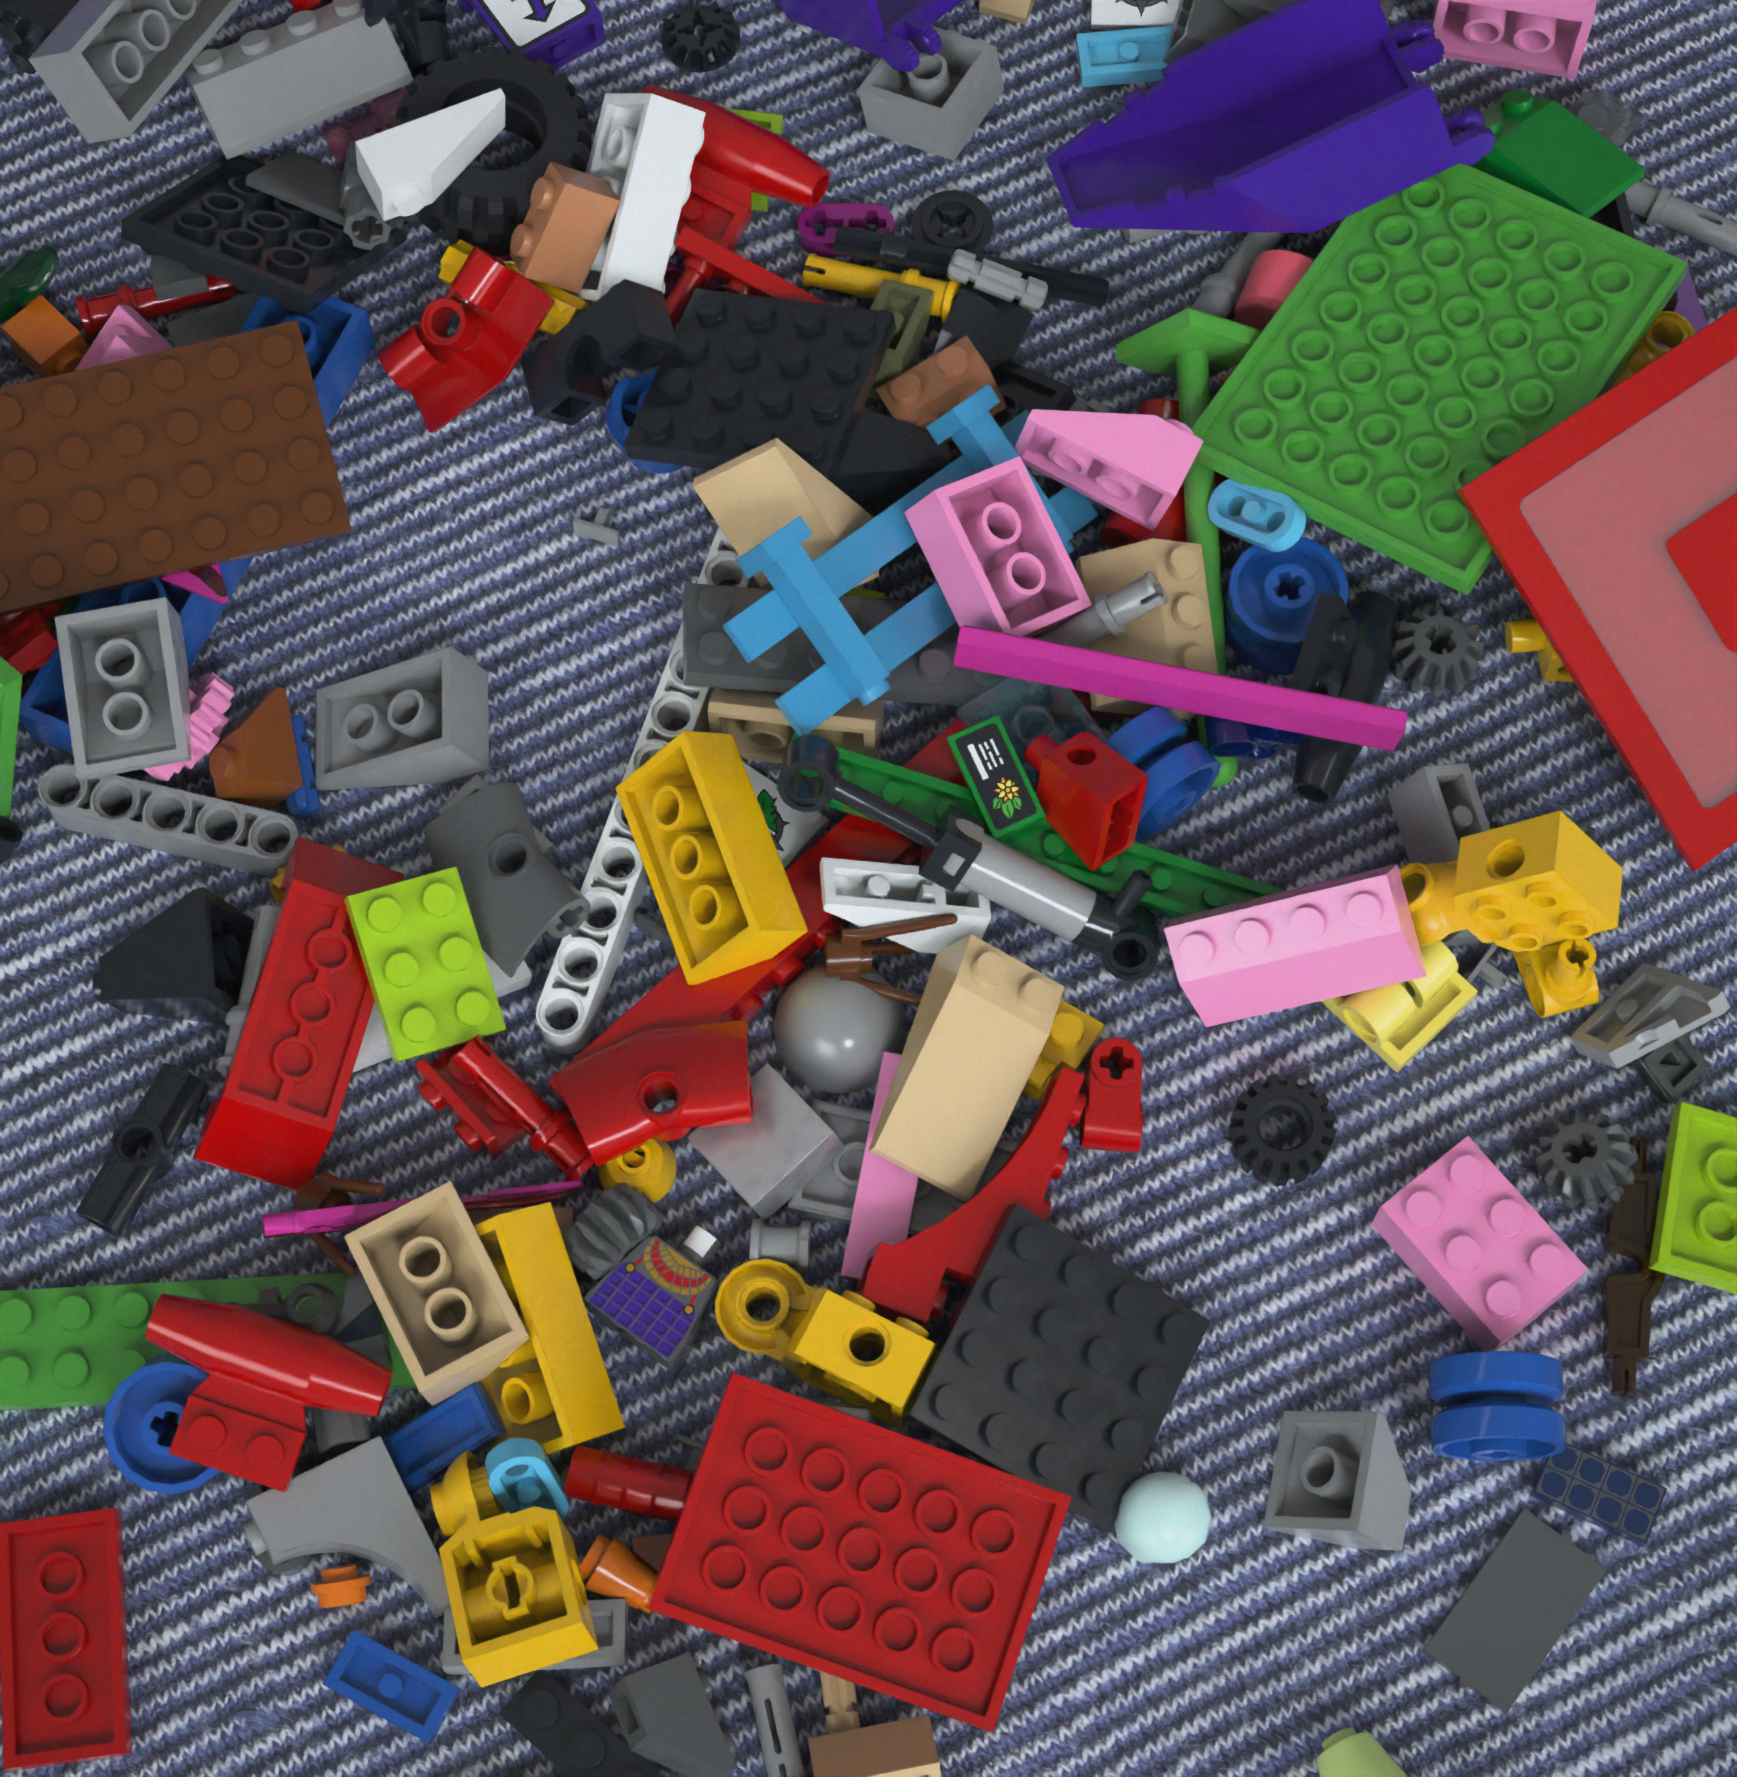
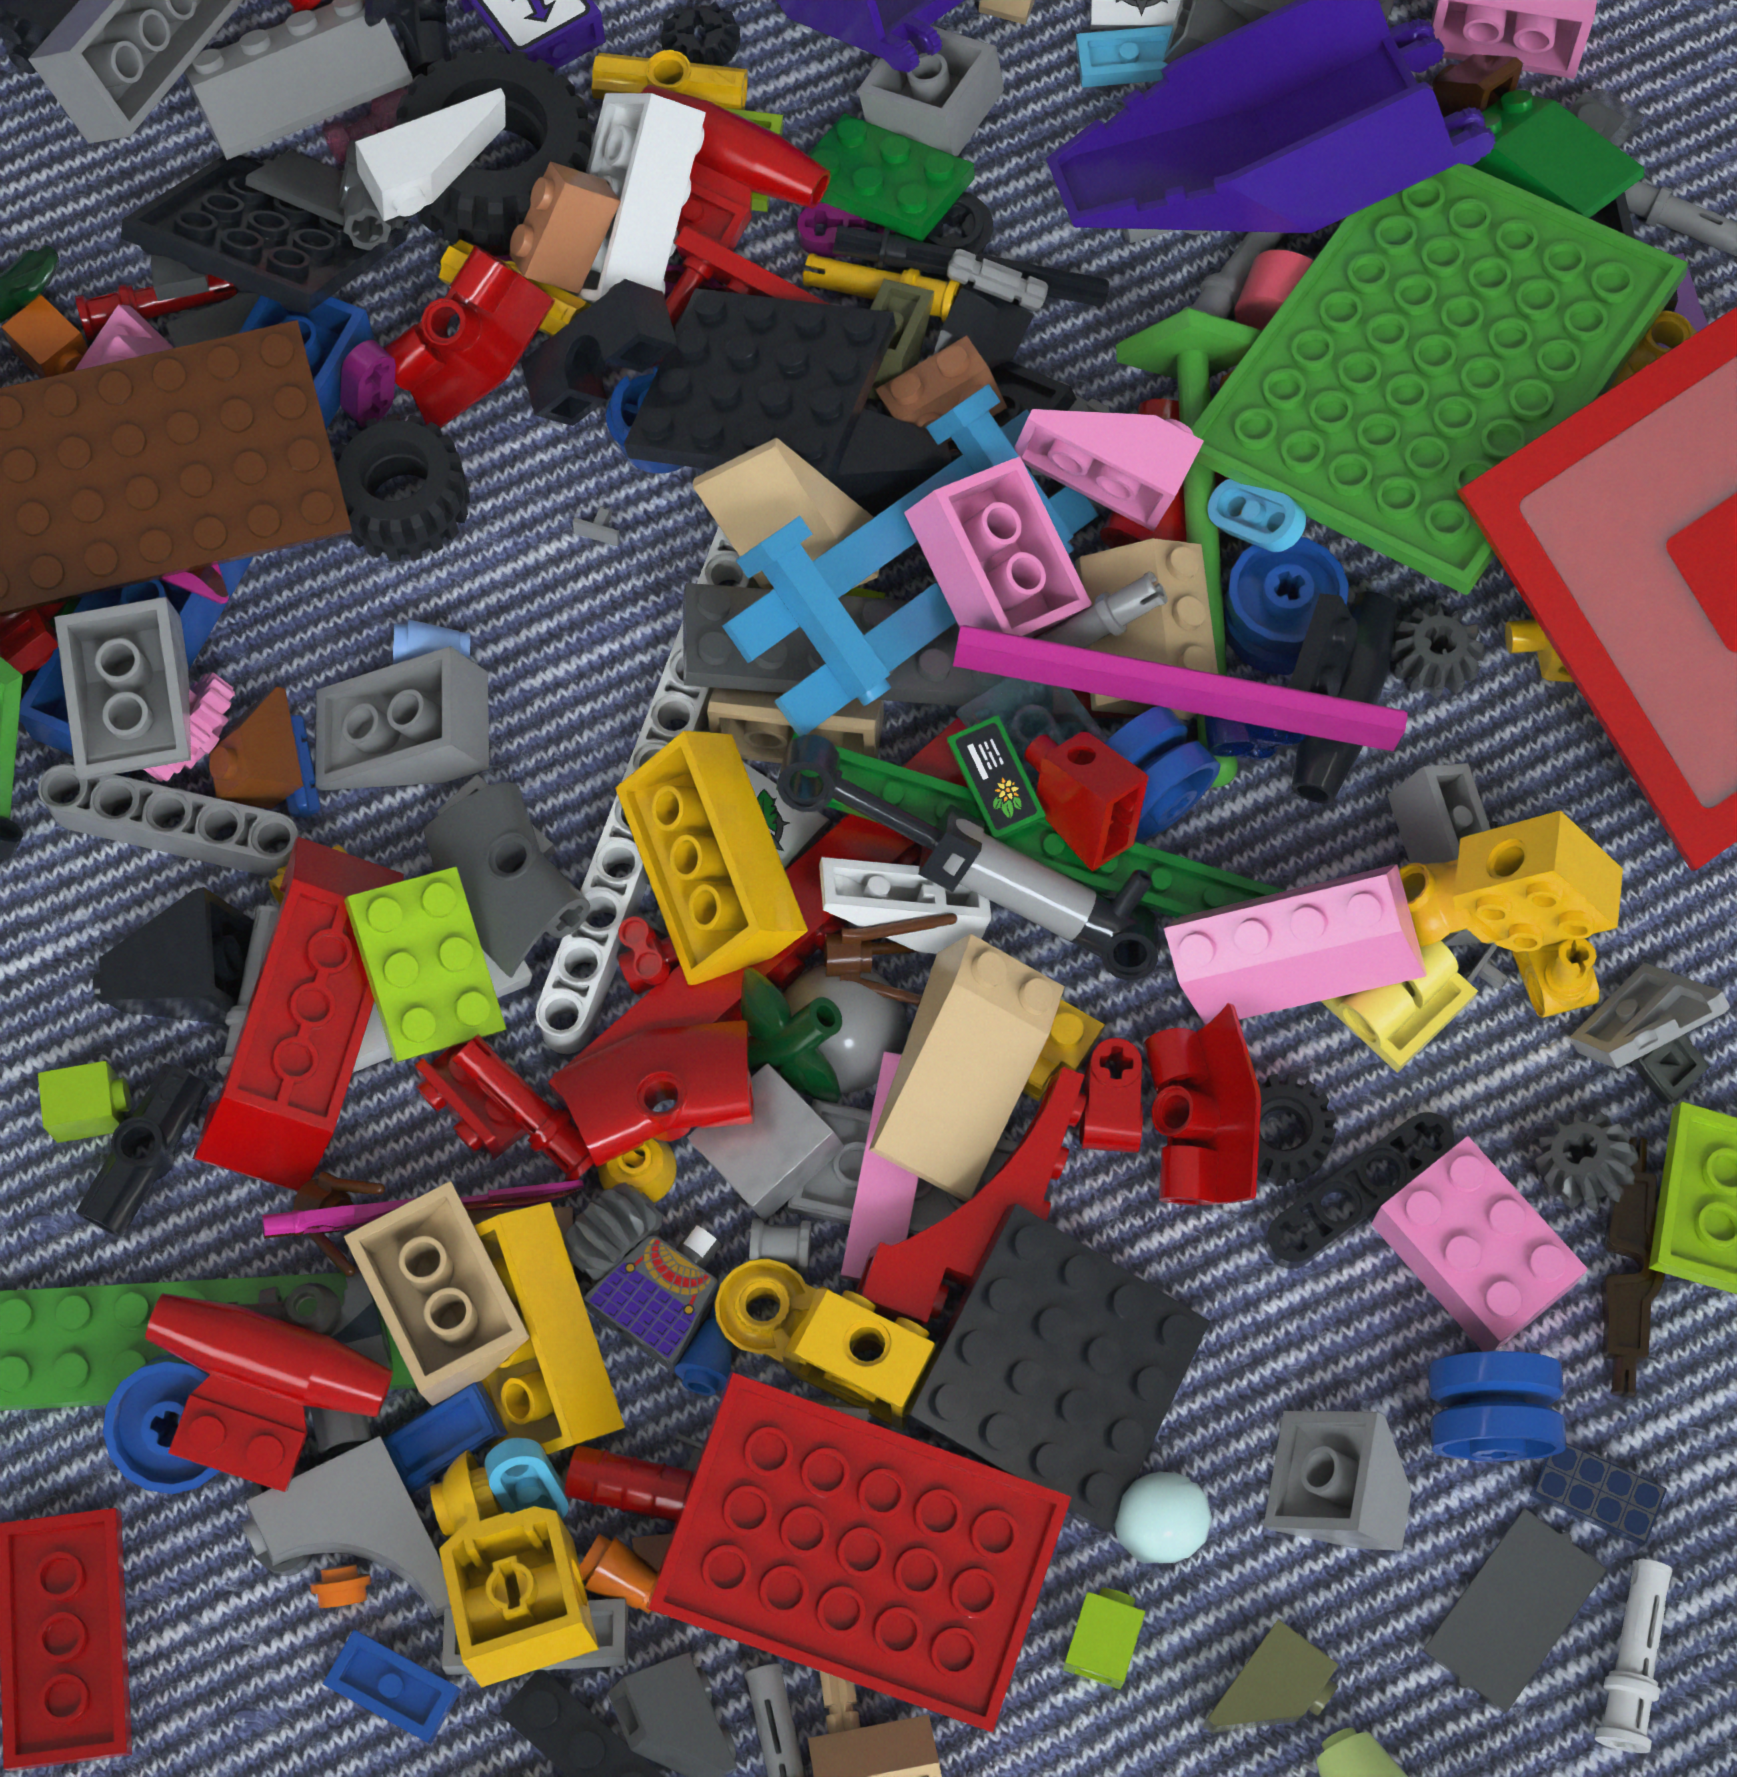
none -> lime brick [38,1061,131,1143]
none -> black tyre [333,414,470,562]
none -> magenta beam [340,340,396,427]
none -> light blue cone [393,619,470,665]
none -> yellow piece [591,50,748,110]
none -> red plate [618,916,680,996]
none -> blue cone [674,1298,732,1396]
none -> dark green plant [741,968,842,1103]
none -> green plate [808,113,975,242]
none -> lime brick [1063,1587,1146,1690]
none -> red panel [1143,1003,1261,1206]
none -> olive slope [1202,1619,1339,1733]
none -> black beam [1265,1112,1455,1269]
none -> reddish brown slope [1432,54,1523,118]
none -> white pin [1595,1559,1672,1753]

